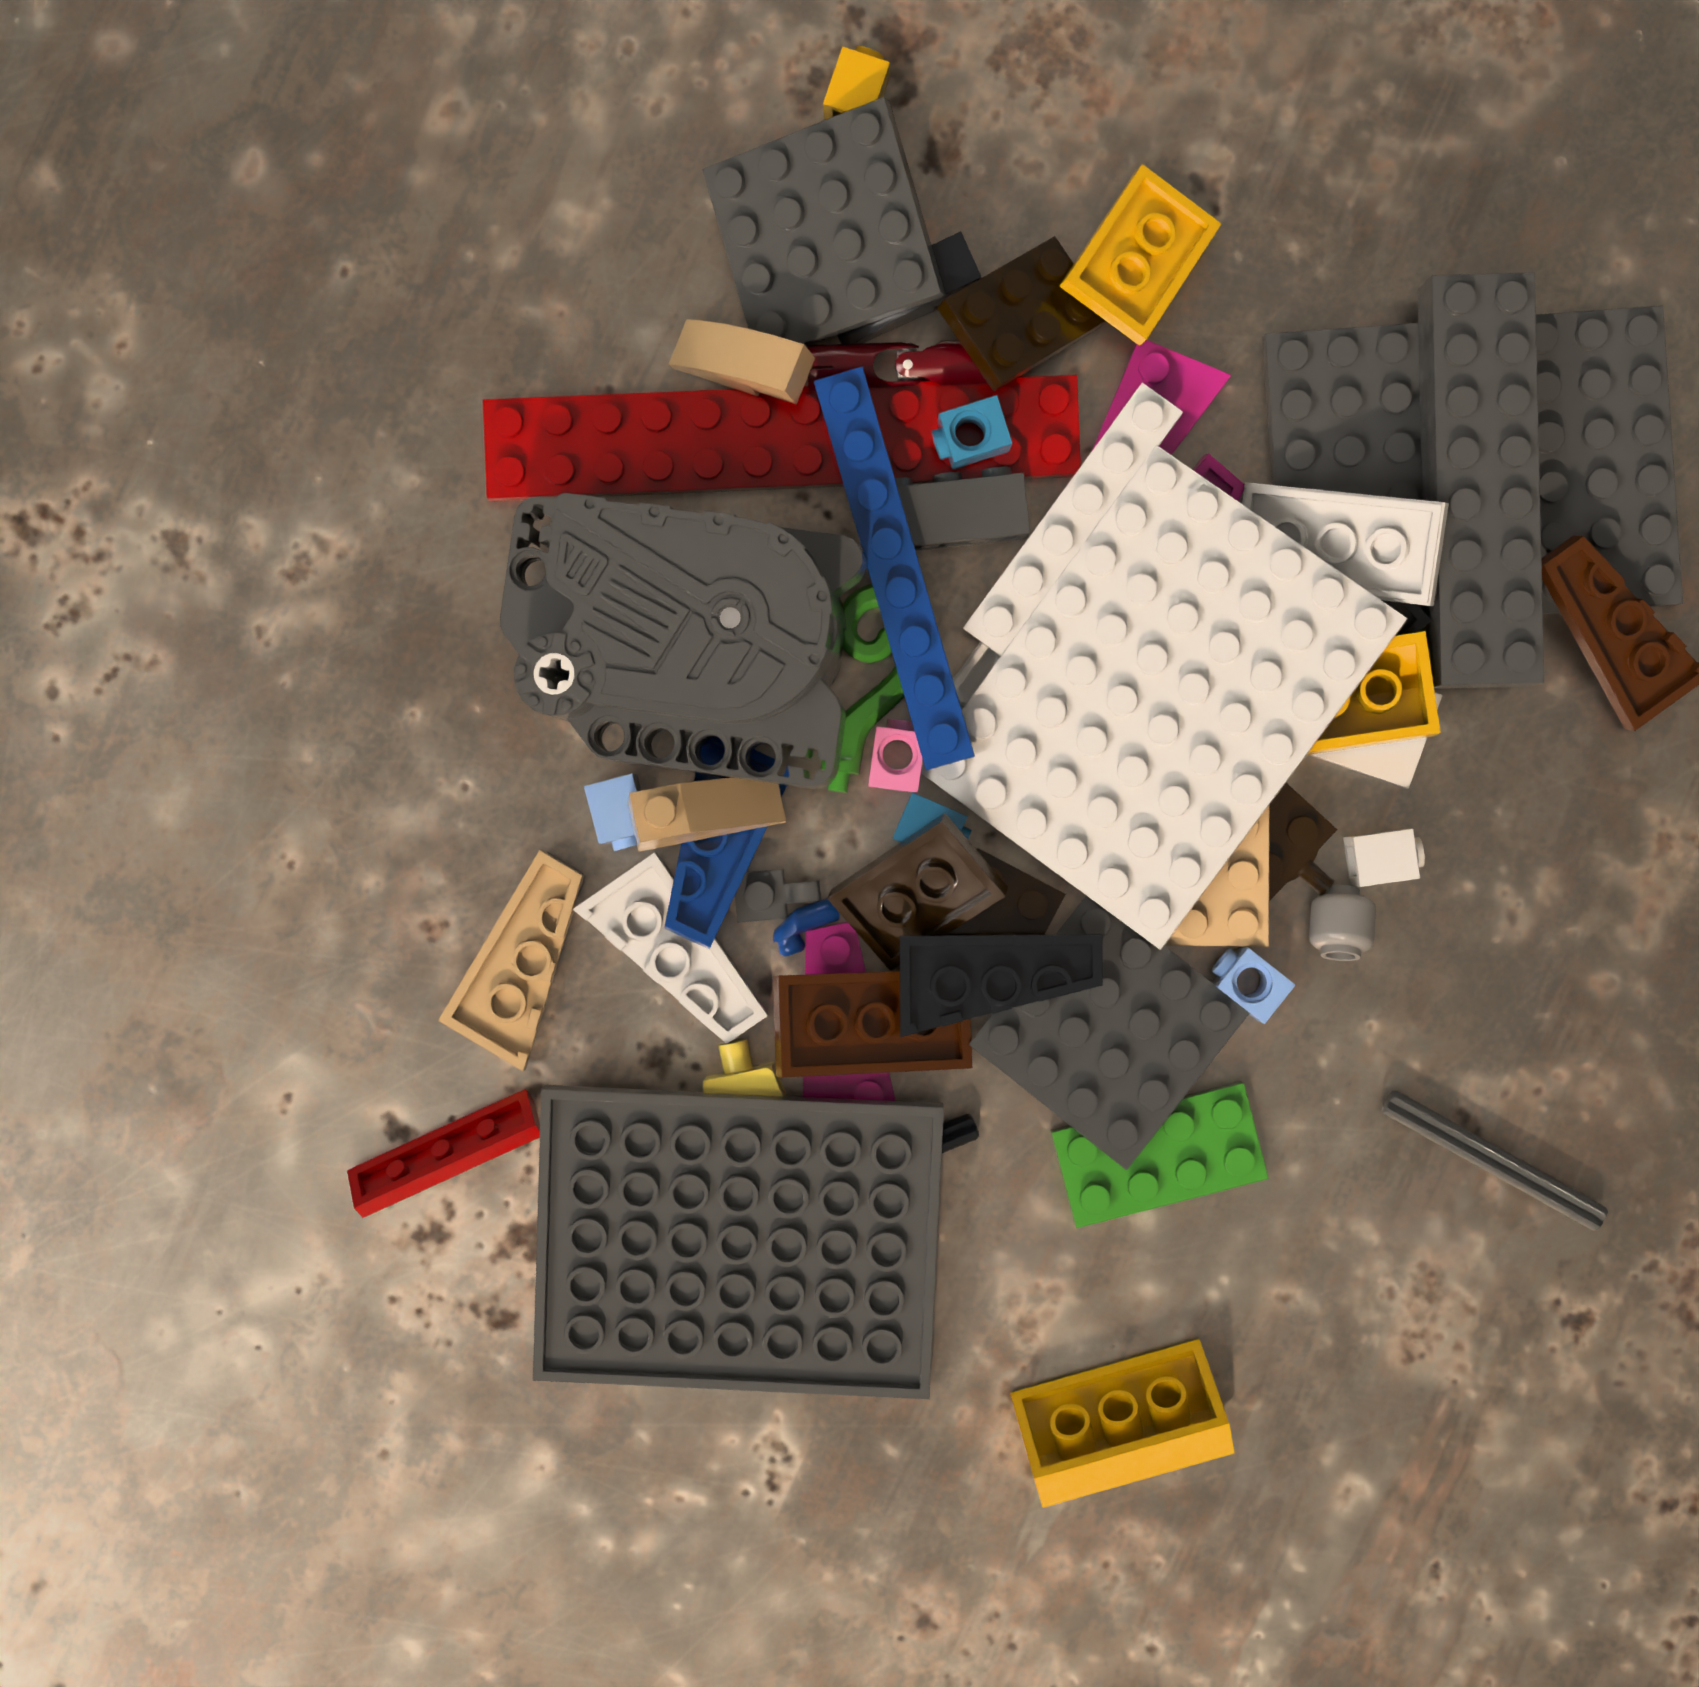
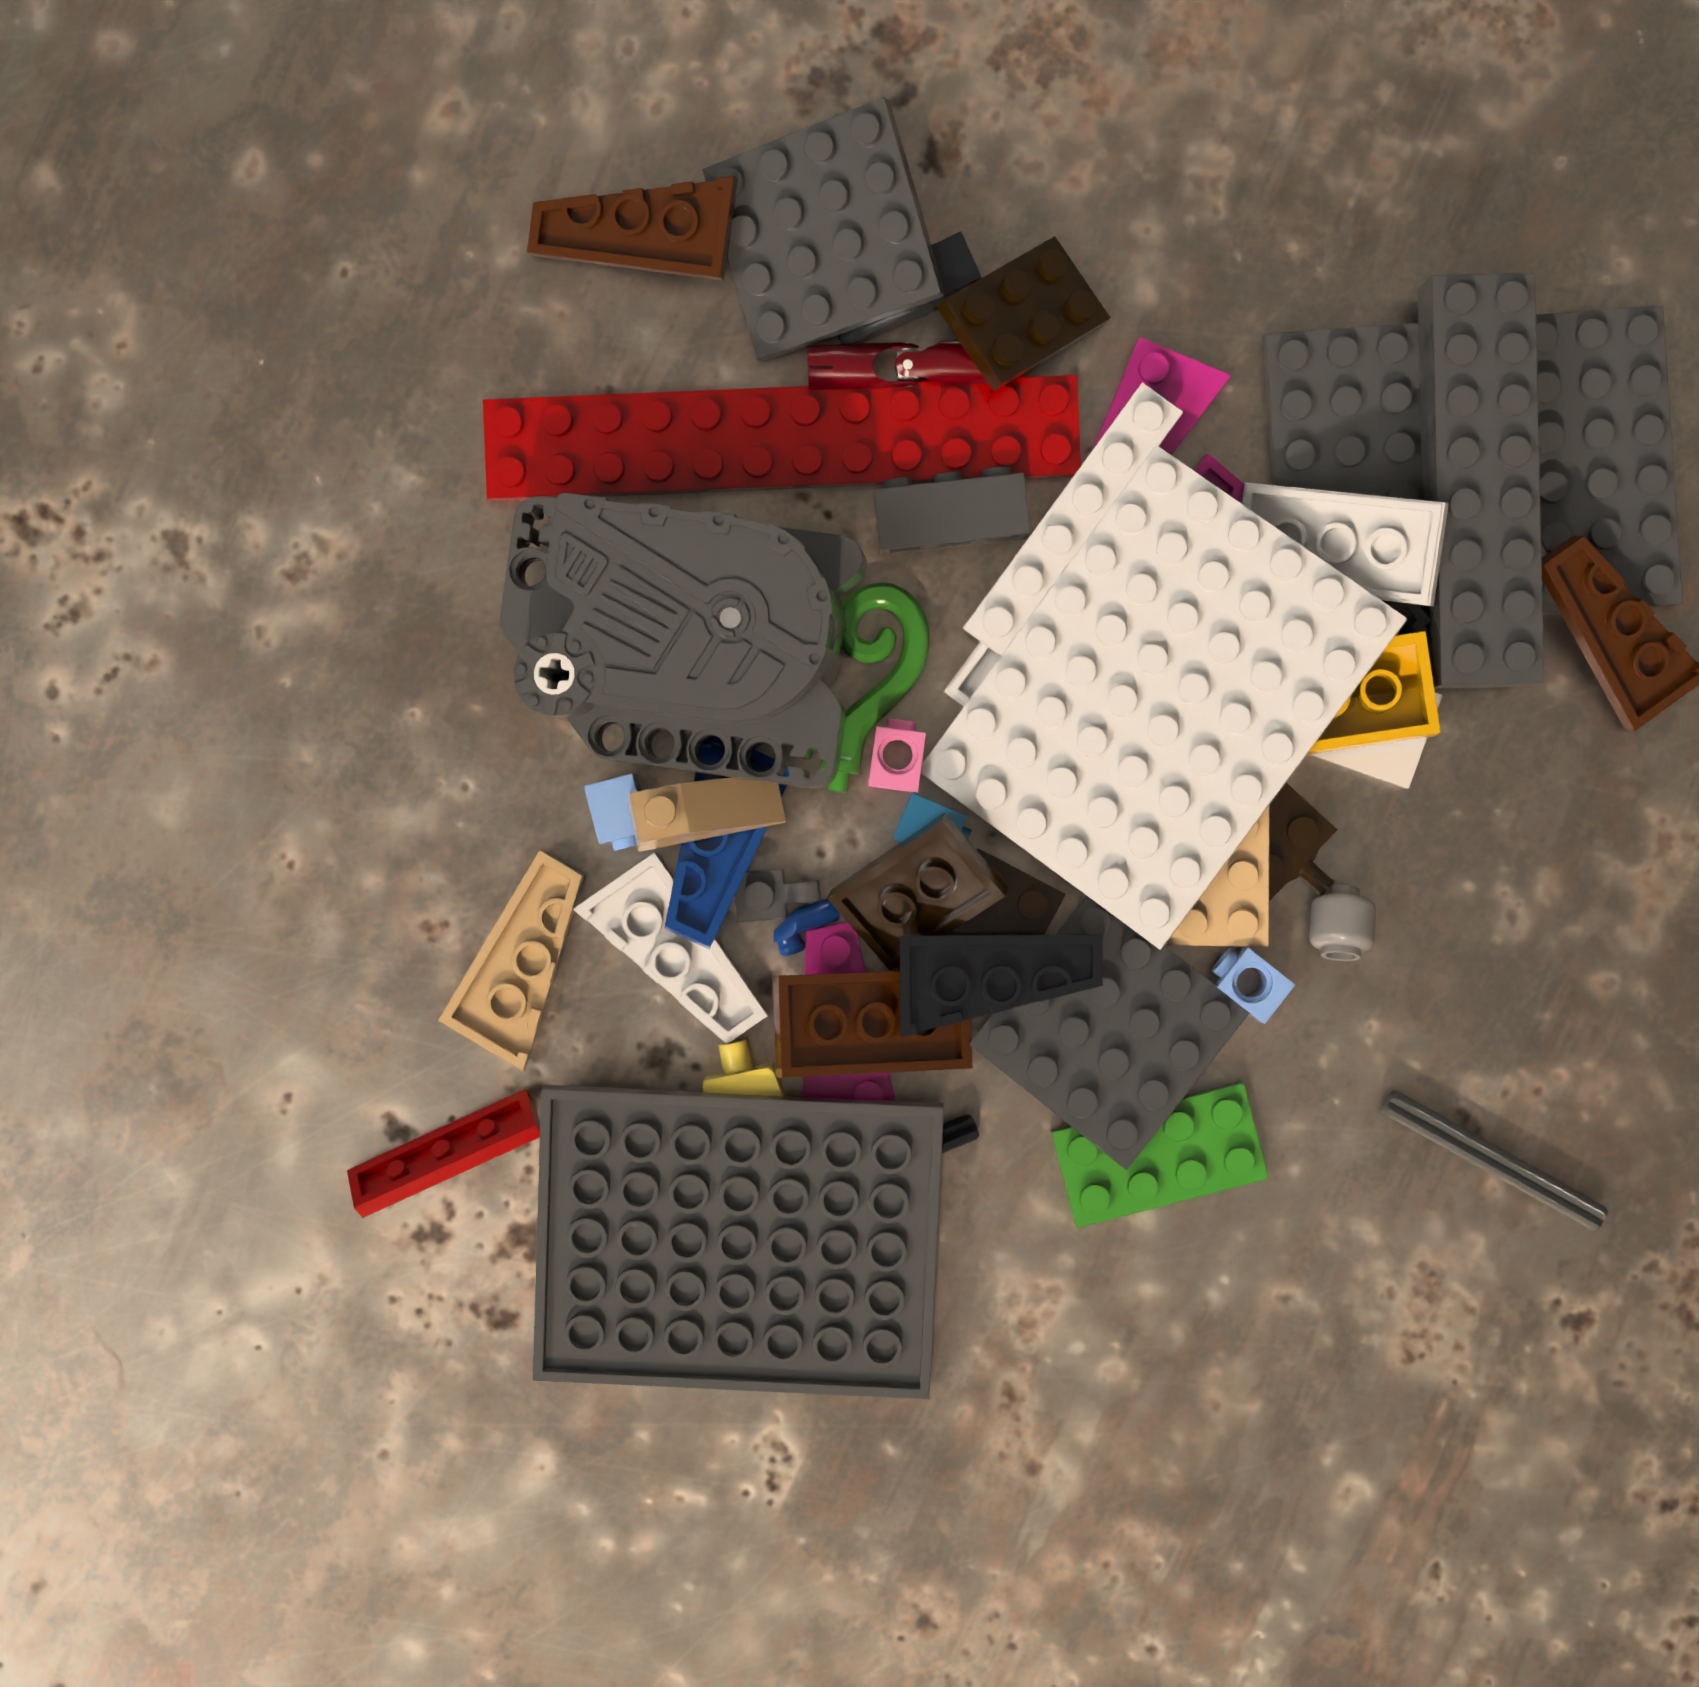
tan slope [668,319,815,404] -> none
blue plate [814,367,975,771] -> none
yellow brick [823,46,890,120] -> none
dark azure brick [931,395,1012,470] -> none
yellow slope [1010,1339,1234,1508] -> none
yellow plate [1060,164,1221,346] -> none
white brick [1343,829,1425,887] -> none
none -> reddish brown wing [527,176,738,281]

